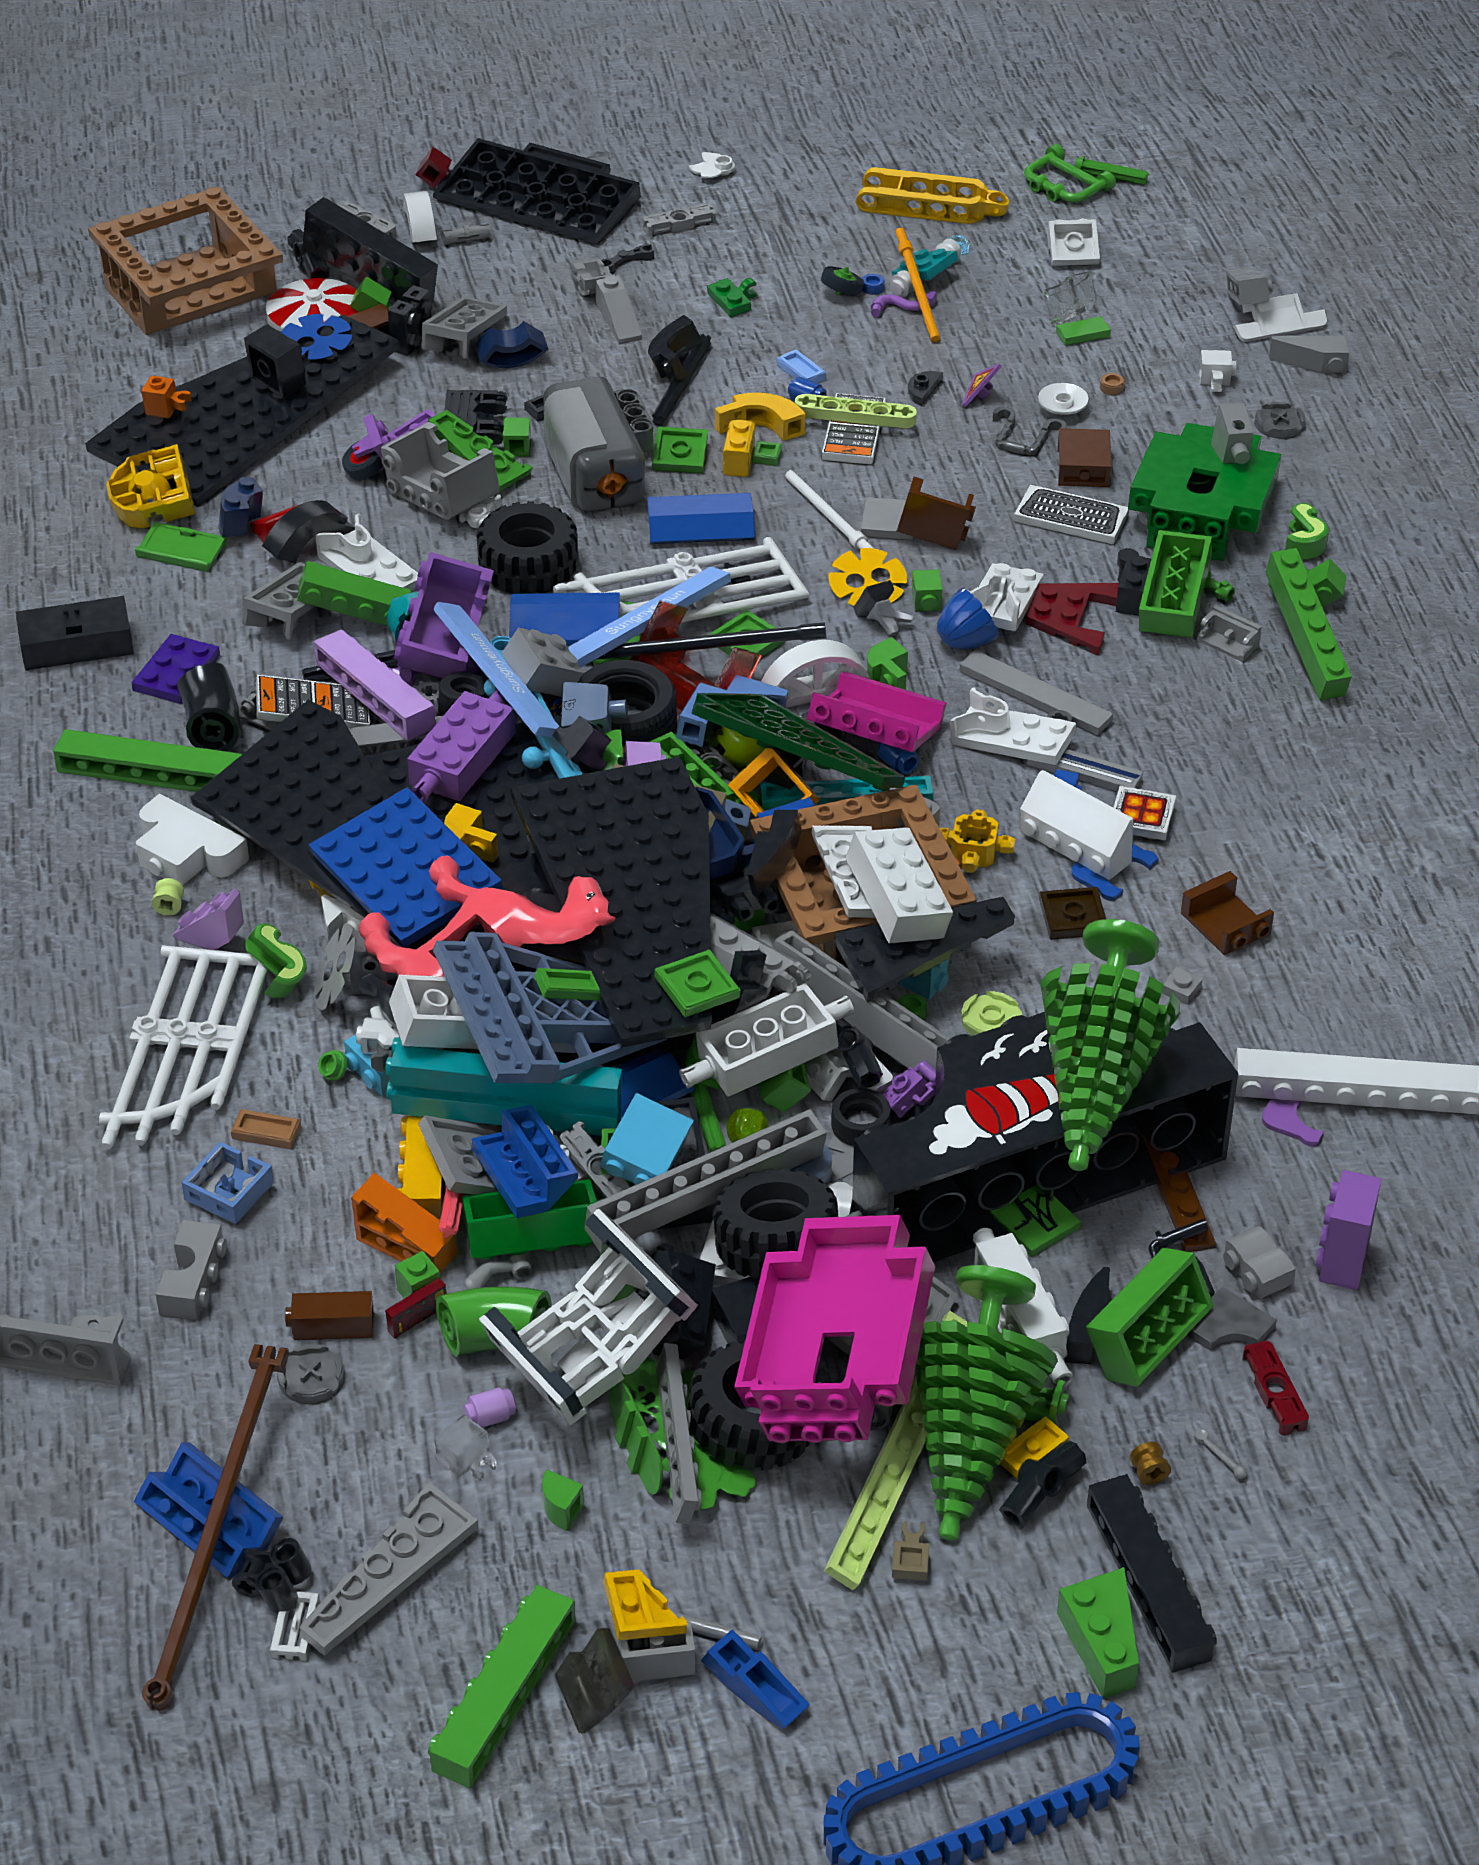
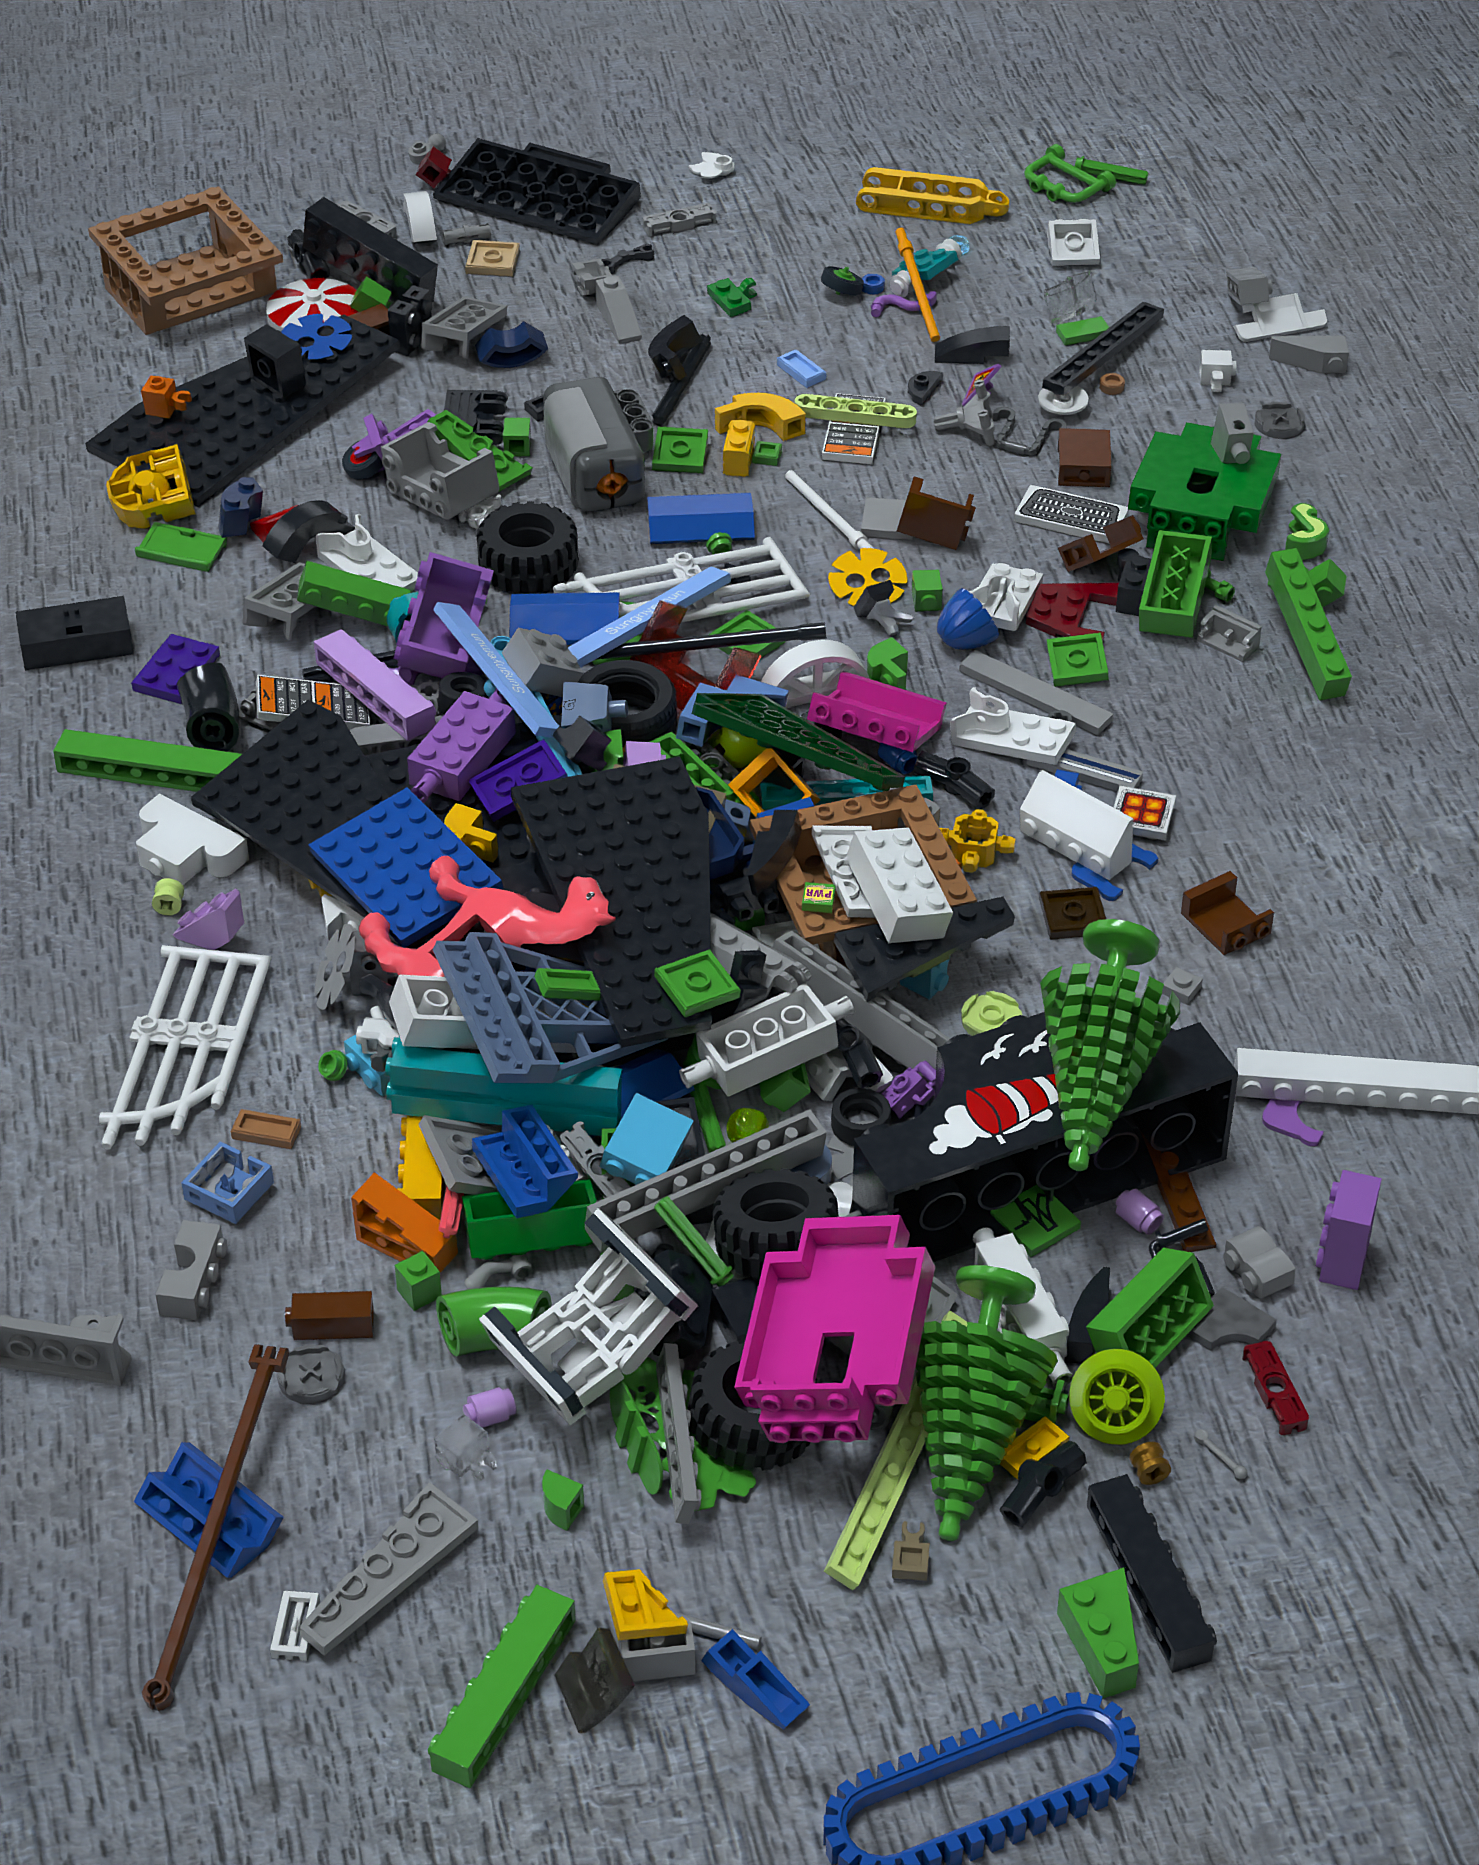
black piece [232,1538,312,1614] -> none
bright green animal [245,923,307,998] -> none
dark red tile [385,1278,447,1339] -> none
blue brick [788,377,827,401] -> none
bright green tile [897,994,927,1020] -> none
none -> light grey plate [408,133,446,164]
none -> tan tile [465,240,520,277]
none -> dark purple plate [468,739,568,822]
none -> bright green axle [654,1196,734,1287]
none -> bright green plate [706,532,732,554]
none -> tile [802,882,836,913]
none -> black piece [914,751,995,809]
none -> light grey axle [934,380,996,446]
none -> black slope [935,326,1010,364]
none -> black plate [1042,302,1164,396]
none -> bright green tile [1046,633,1109,686]
none -> reddish brown panel [1058,515,1144,572]
none -> lime piece [1069,1349,1165,1445]
none -> lavender brick [1116,1189,1164,1235]

